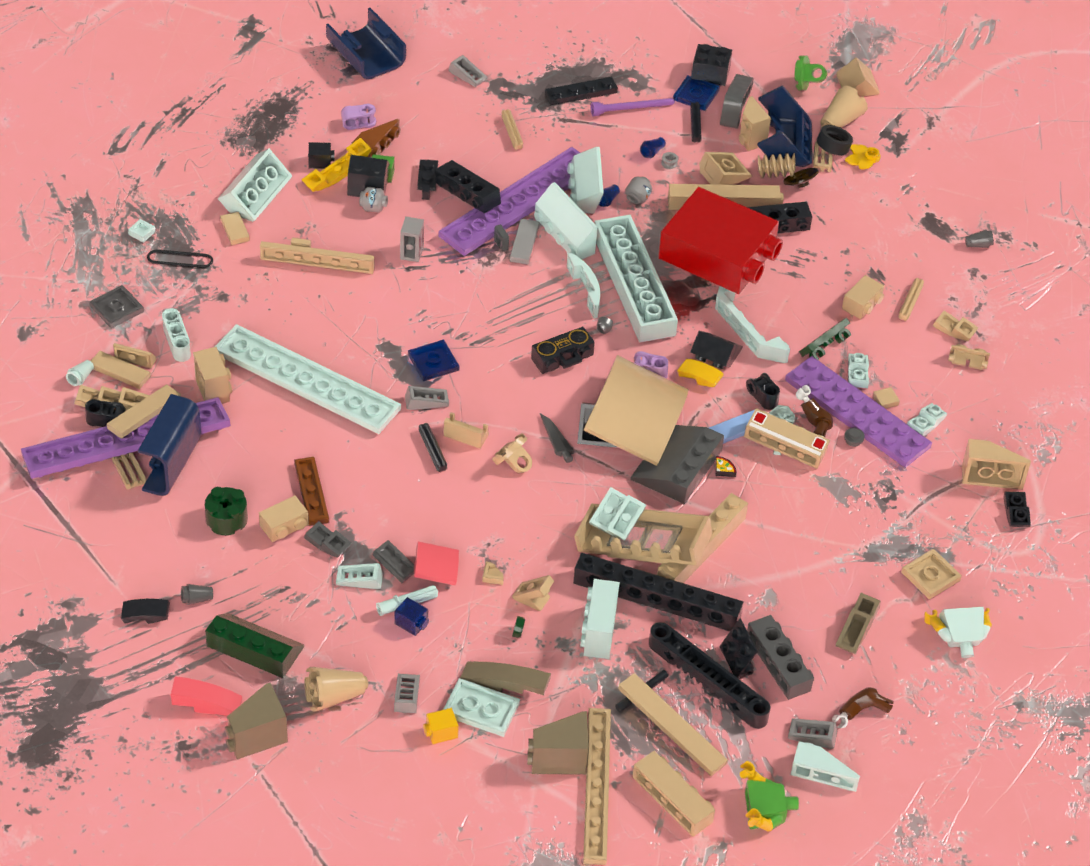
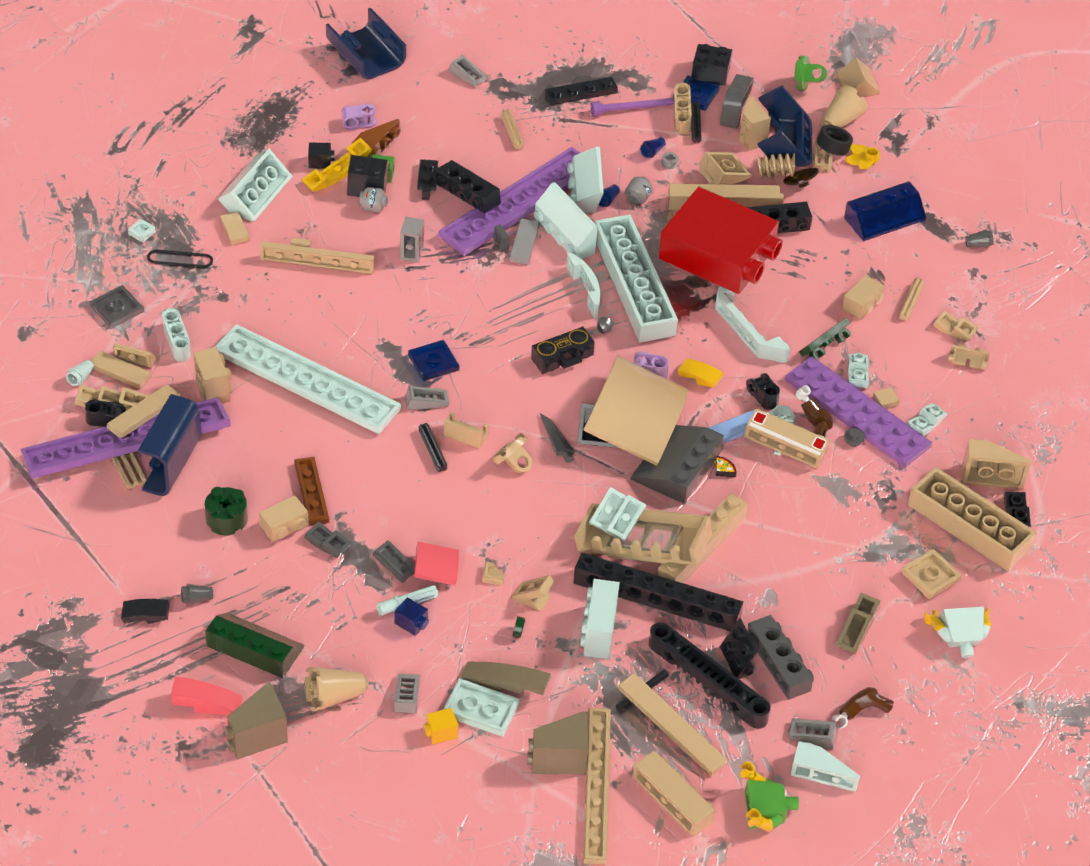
light aqua slope [336,563,383,589] -> none
black slope [690,331,743,369] -> none
none -> tan beam [674,82,691,134]
none -> clear blue slope [844,181,926,241]
none -> tan brick [908,467,1037,572]

